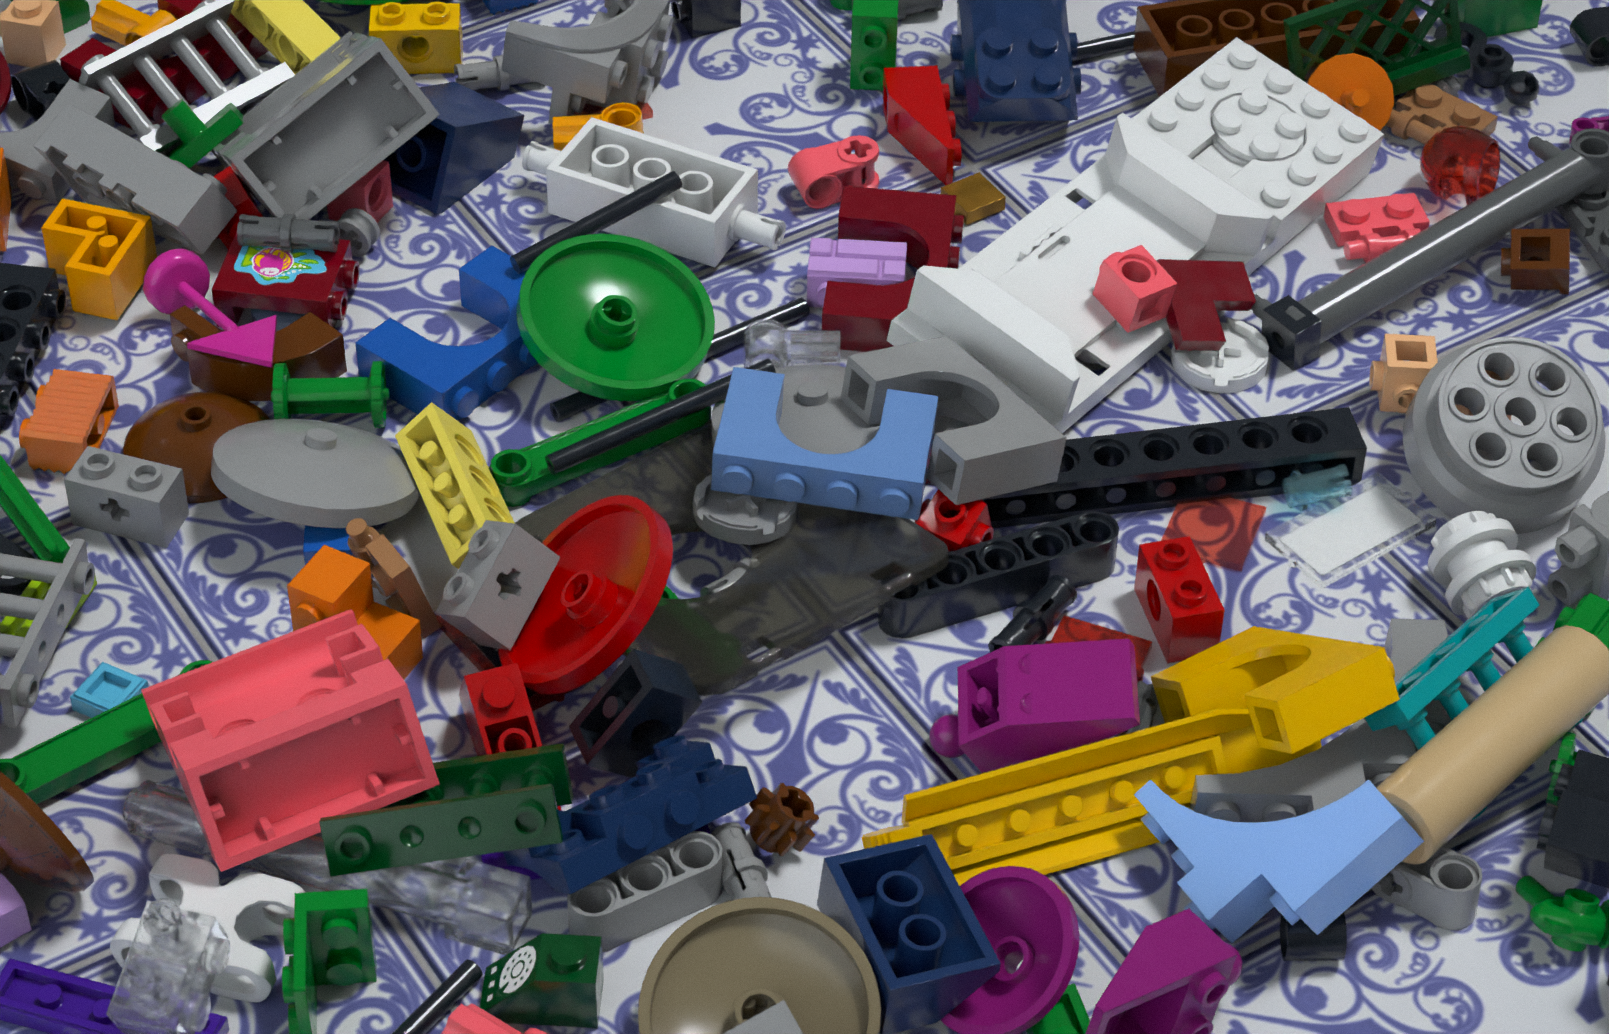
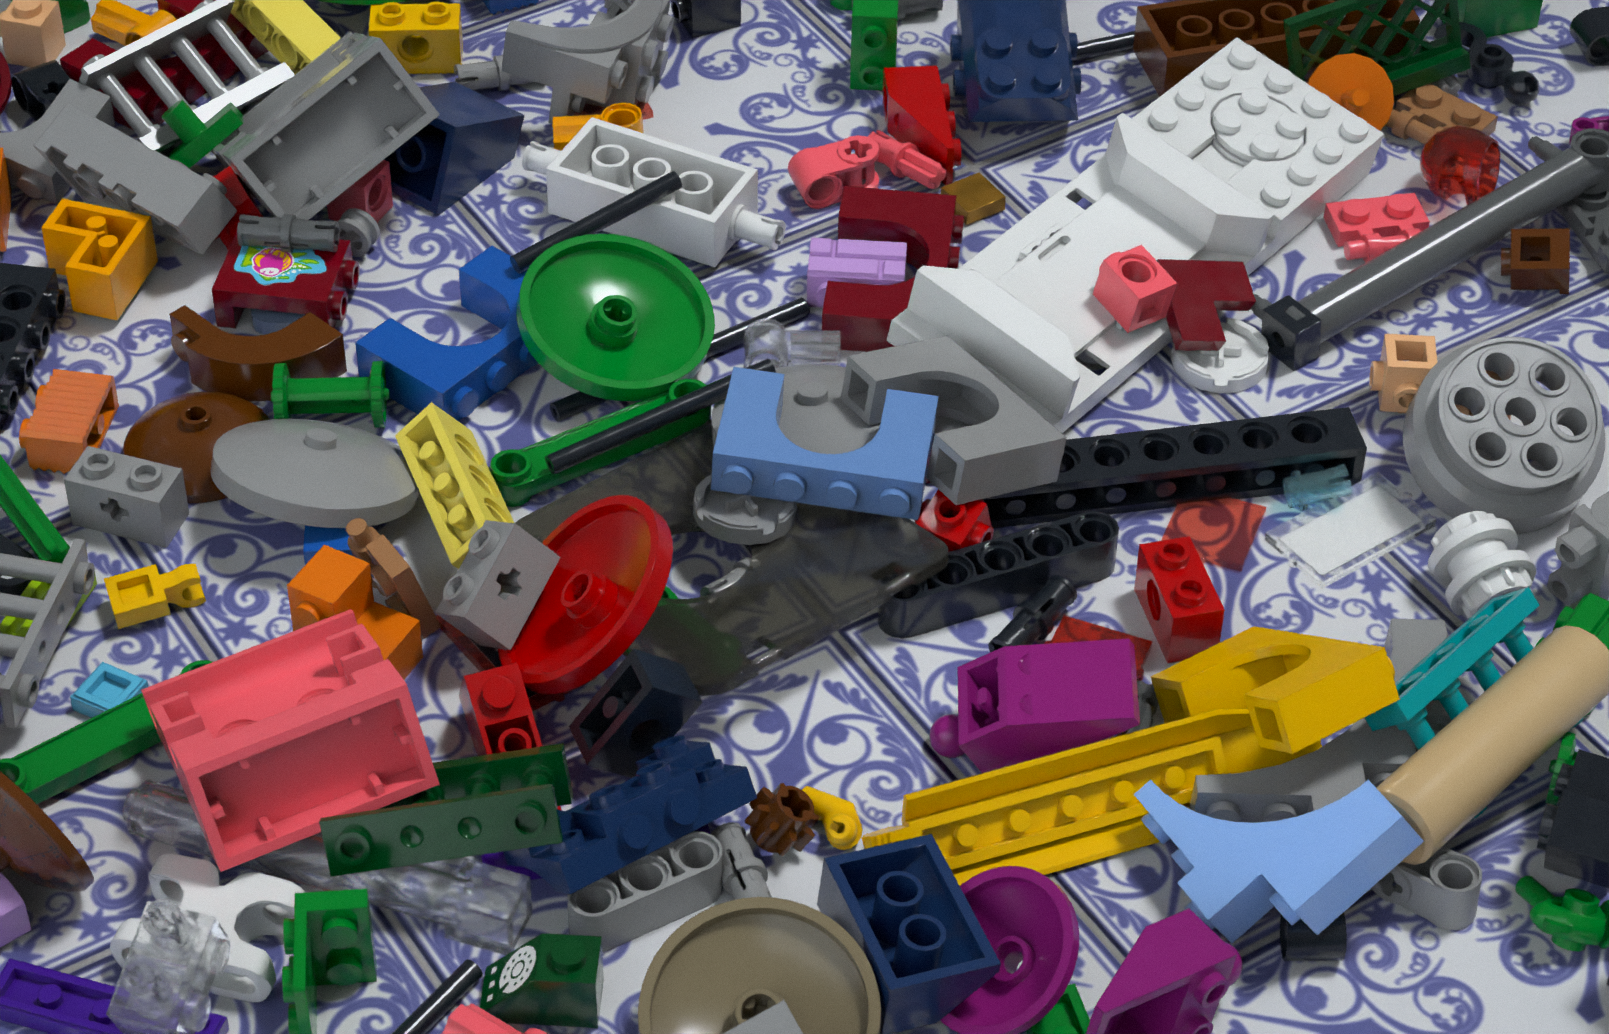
dark pink piece [143,248,277,368] -> none
none -> yellow plate [104,564,206,629]
none -> yellow arm [802,786,863,850]
none -> coral axle [867,130,946,189]

